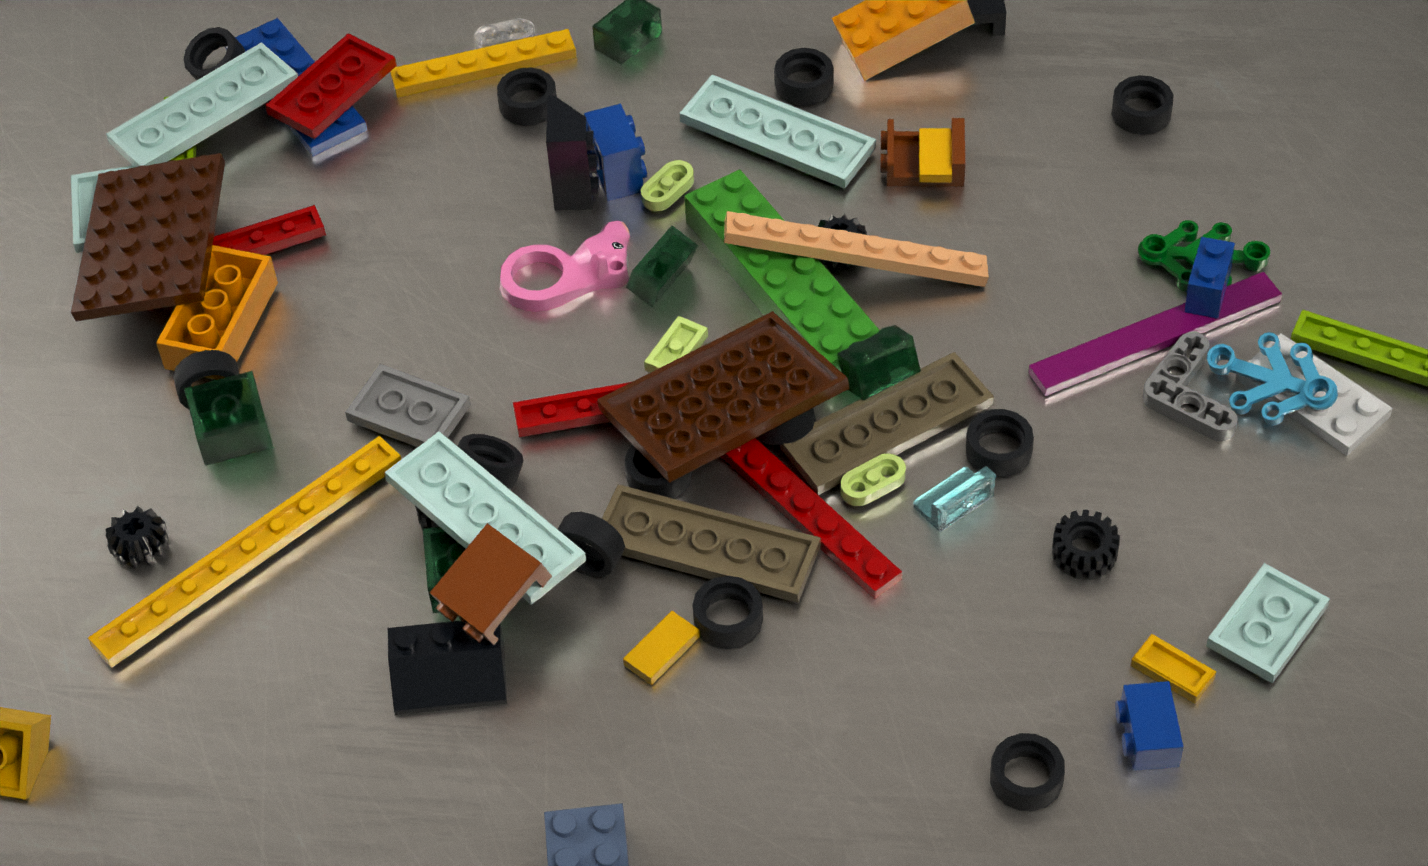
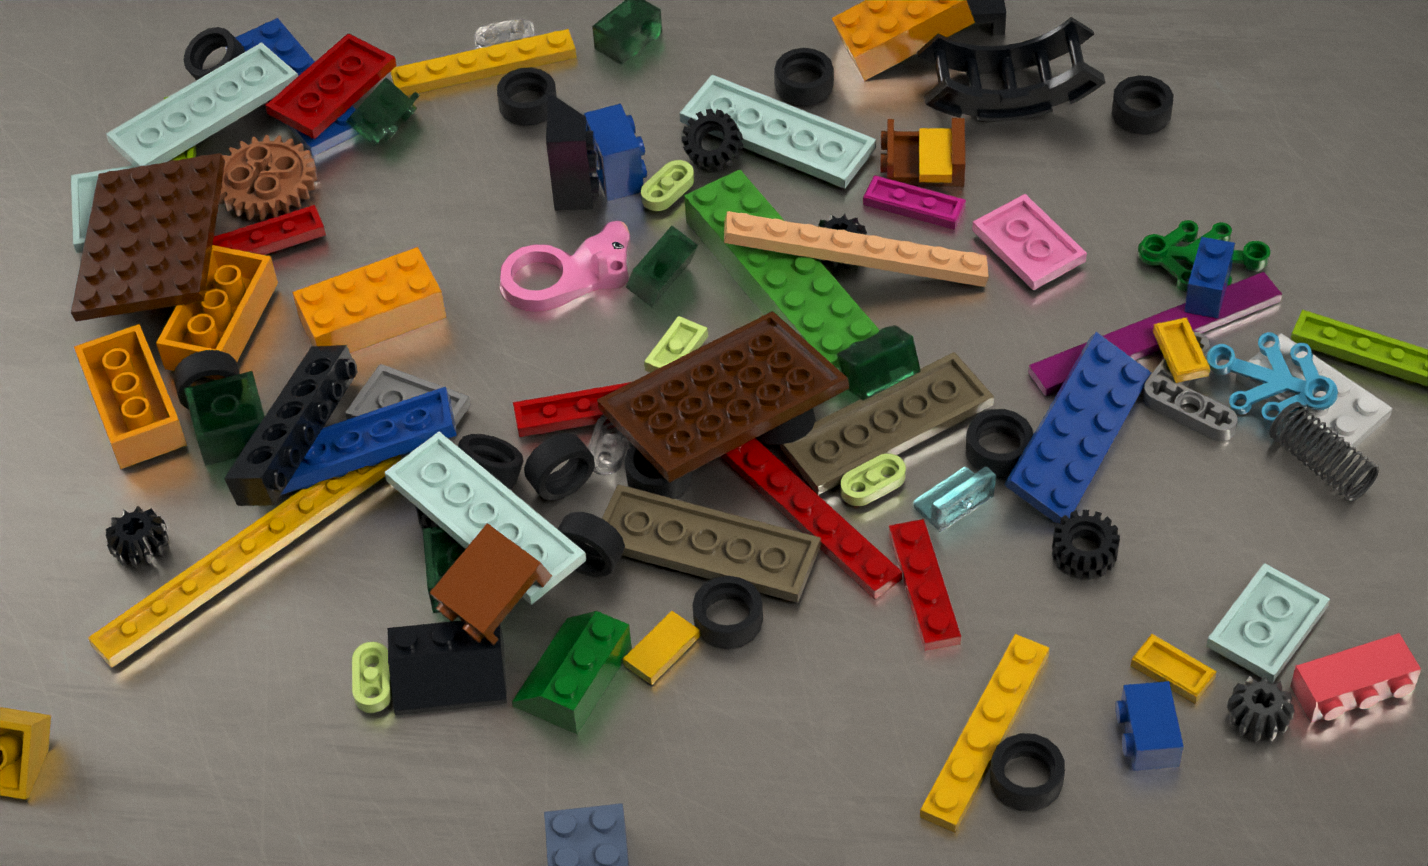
none -> light orange brick [74,324,187,469]
none -> nougat gear [219,135,317,220]
none -> black brick [224,345,358,506]
none -> blue plate [280,386,457,496]
none -> light orange brick [292,247,447,353]
none -> clear green bracket [346,78,420,147]
none -> yellowish green plate [352,642,392,713]
none -> green slope [512,611,632,735]
none -> black tyre [524,433,595,500]
none -> clear plate [588,415,629,475]
none -> black tyre [682,109,743,172]
none -> dark pink tile [863,175,966,230]
none -> red plate [889,519,961,651]
none -> black fence [917,17,1106,122]
none -> yellow plate [920,634,1050,833]
none -> bright pink plate [972,194,1087,291]
none -> blue plate [1004,332,1152,524]
none -> yellow tile [1153,317,1210,383]
none -> dark grey gear [1227,675,1295,742]
none -> dark grey piece [1269,402,1379,501]
none -> coral brick [1290,633,1421,723]

